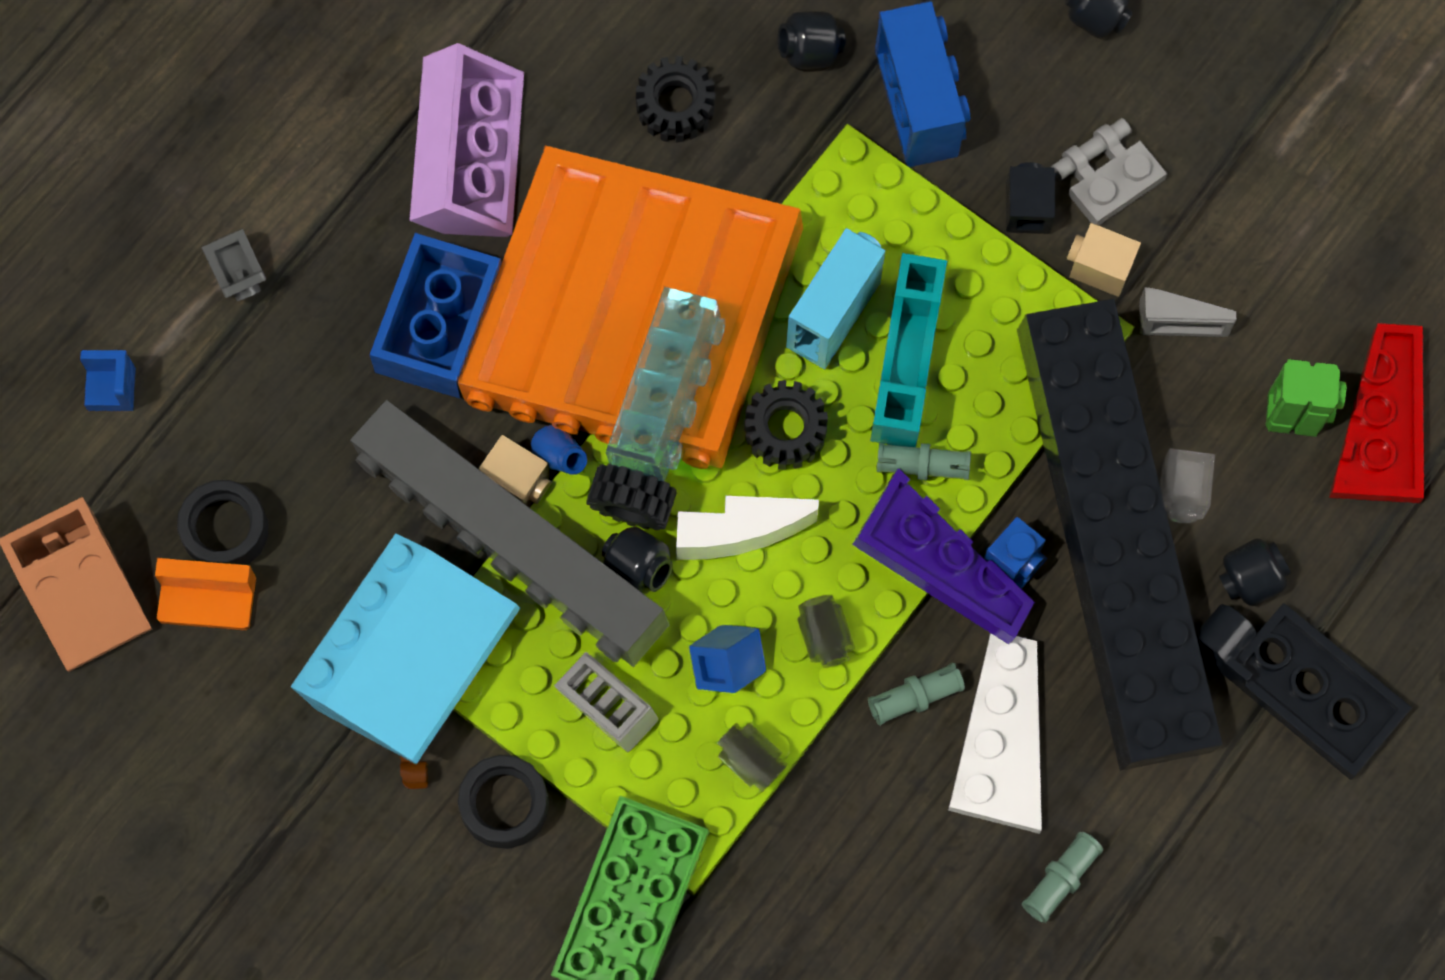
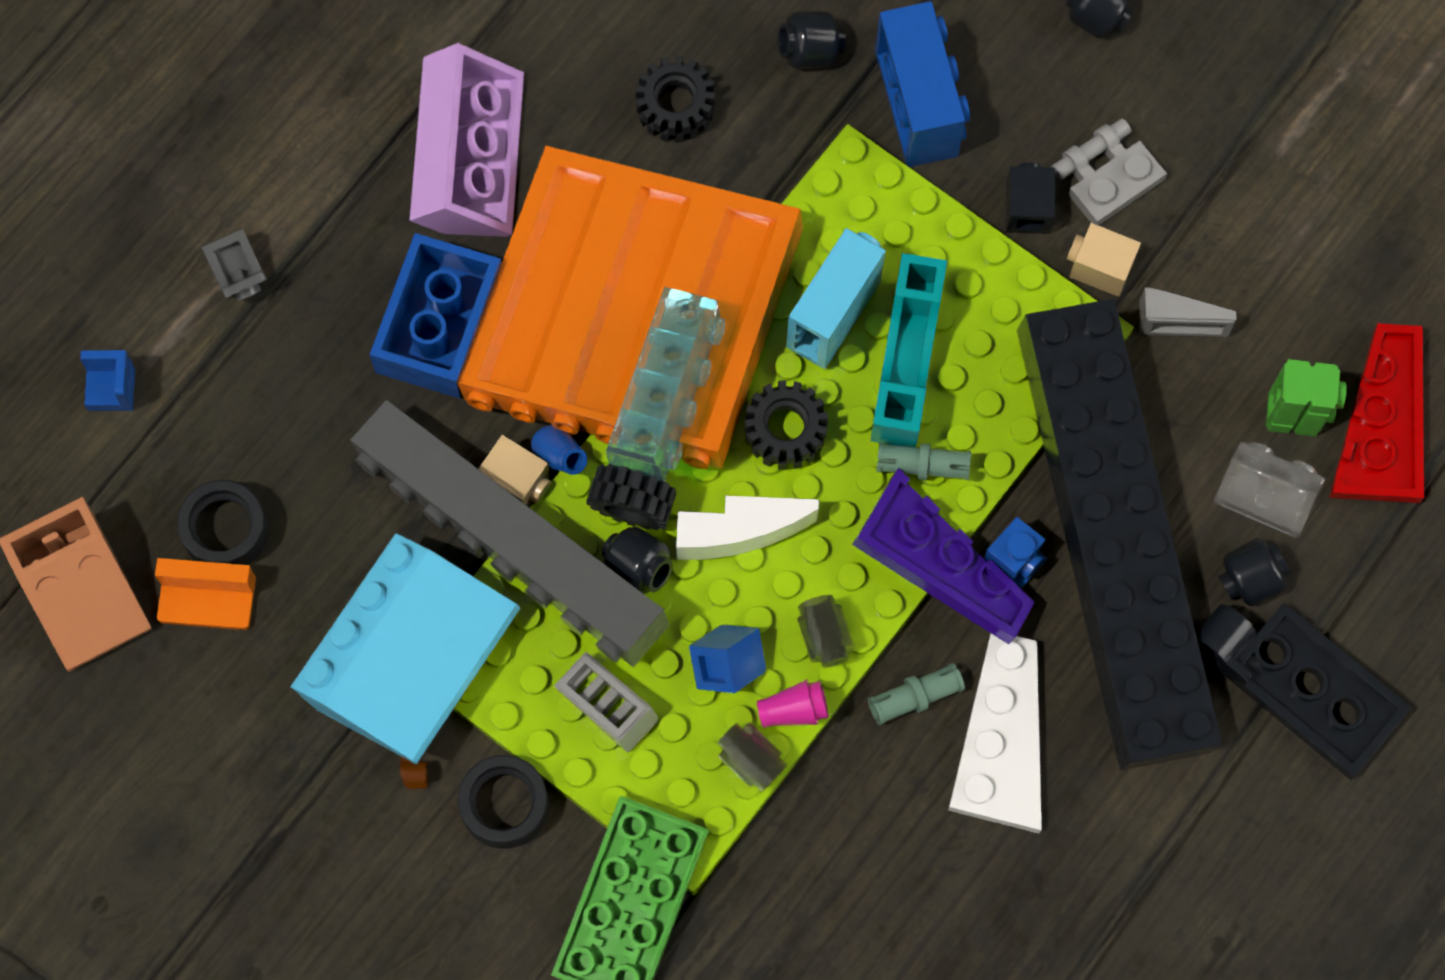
sand green pin [1022,831,1103,923] -> none
clear brick [1160,448,1215,523] -> none
none -> dark pink cone [757,679,829,728]
none -> clear bracket [1213,442,1325,539]

